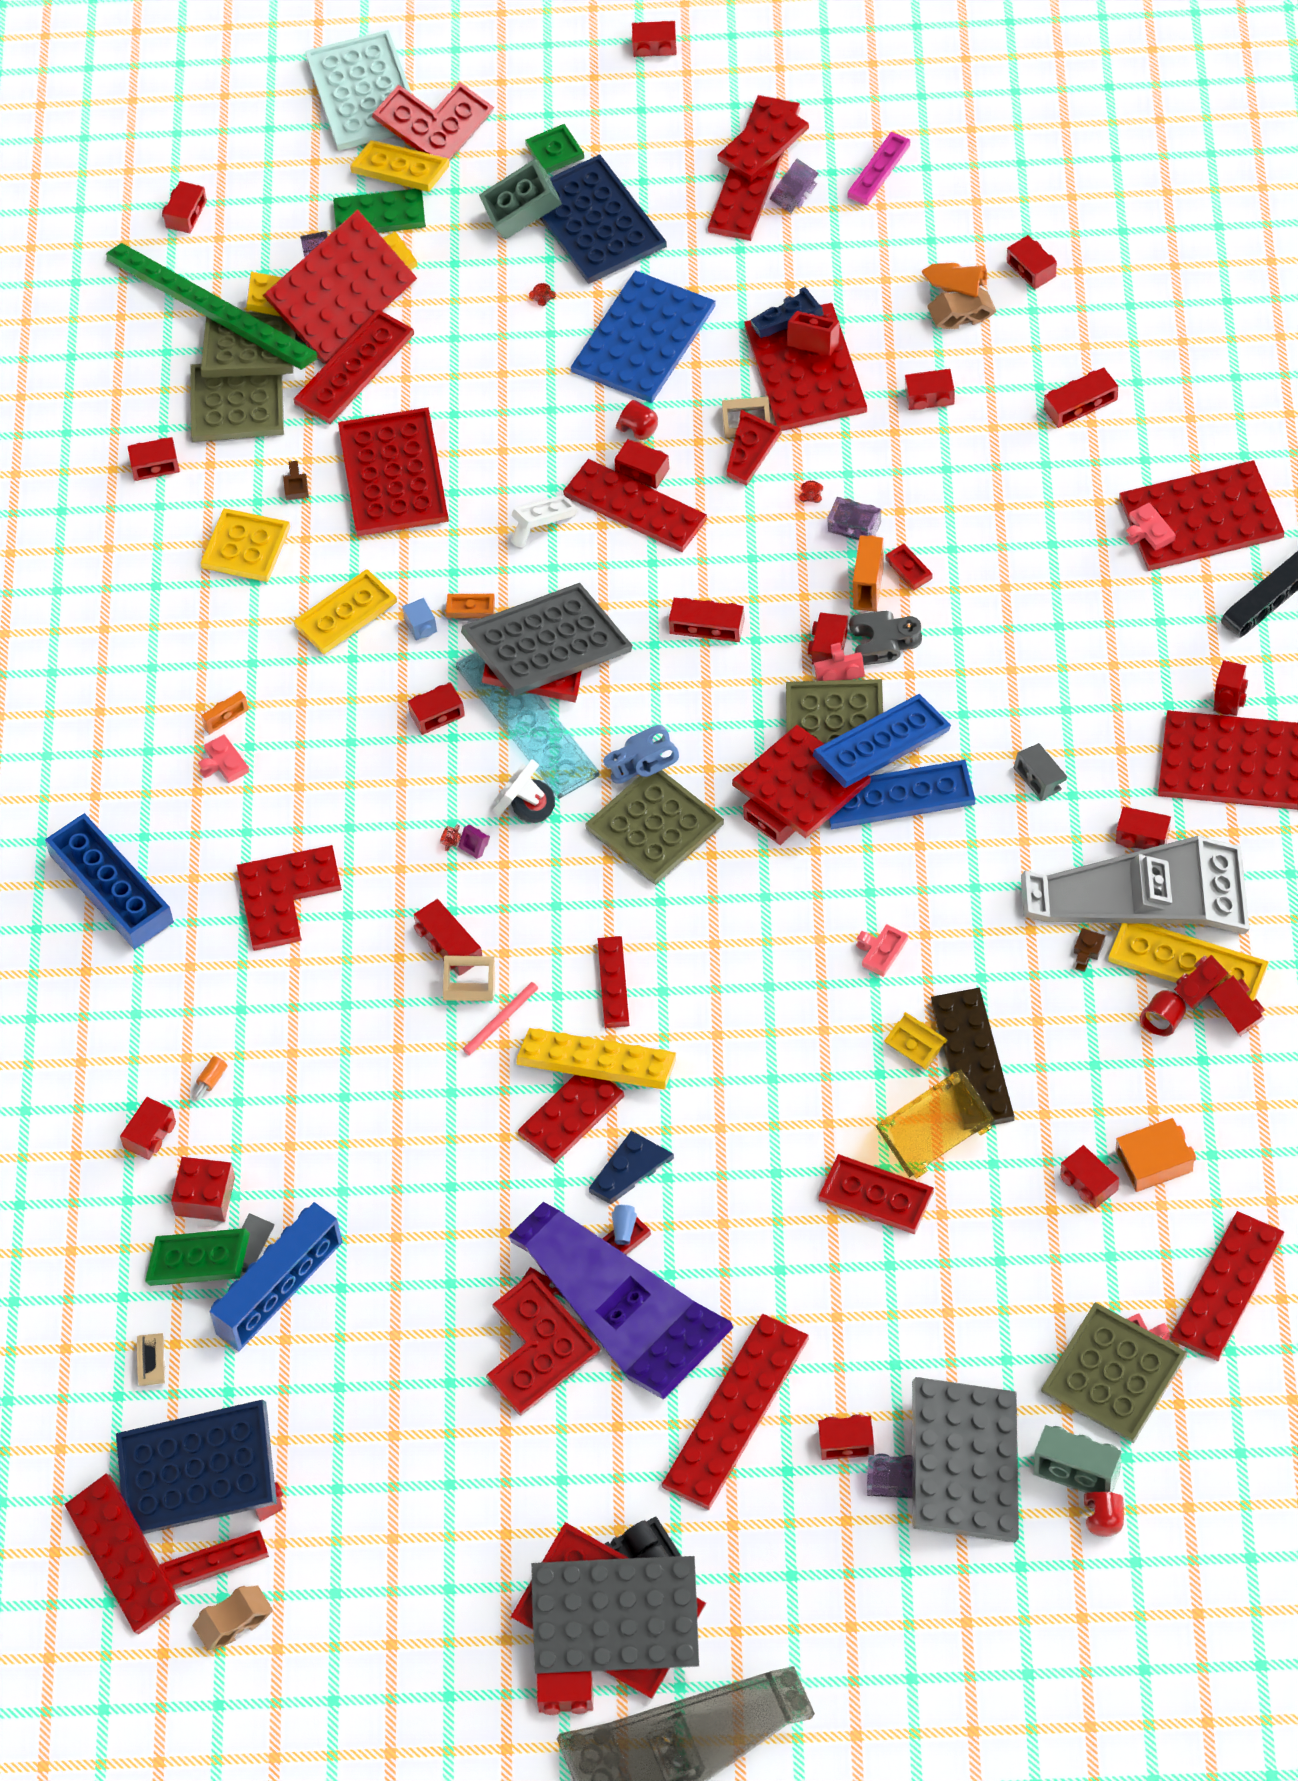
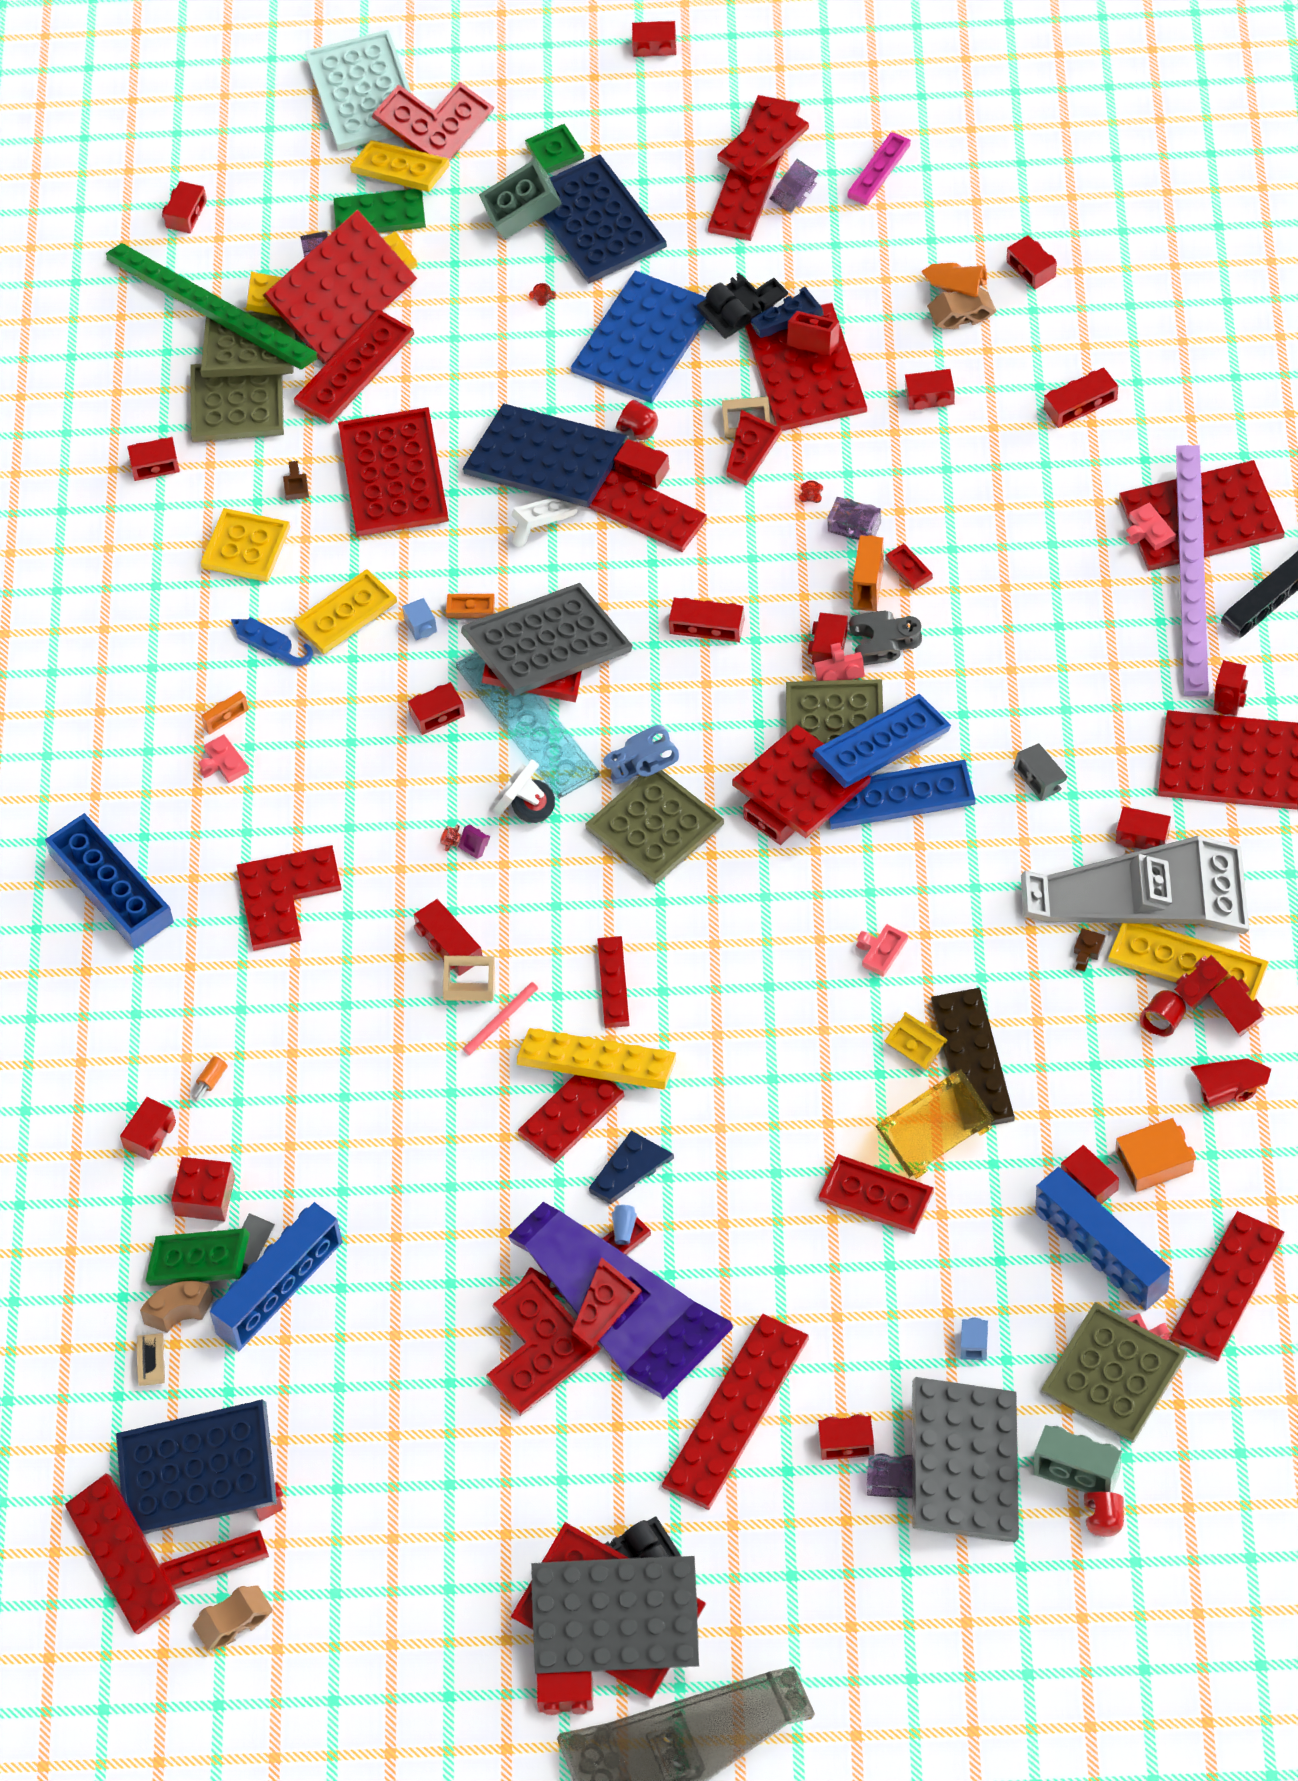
none -> medium nougat brick [140,1281,214,1333]
none -> blue plate [231,617,313,666]
none -> dark blue plate [463,403,628,508]
none -> red wing [571,1257,642,1350]
none -> black plate [697,273,788,340]
none -> medium blue brick [961,1317,988,1360]
none -> blue brick [1035,1166,1171,1311]
none -> lavender plate [1176,445,1209,696]
none -> red panel [1190,1058,1272,1108]

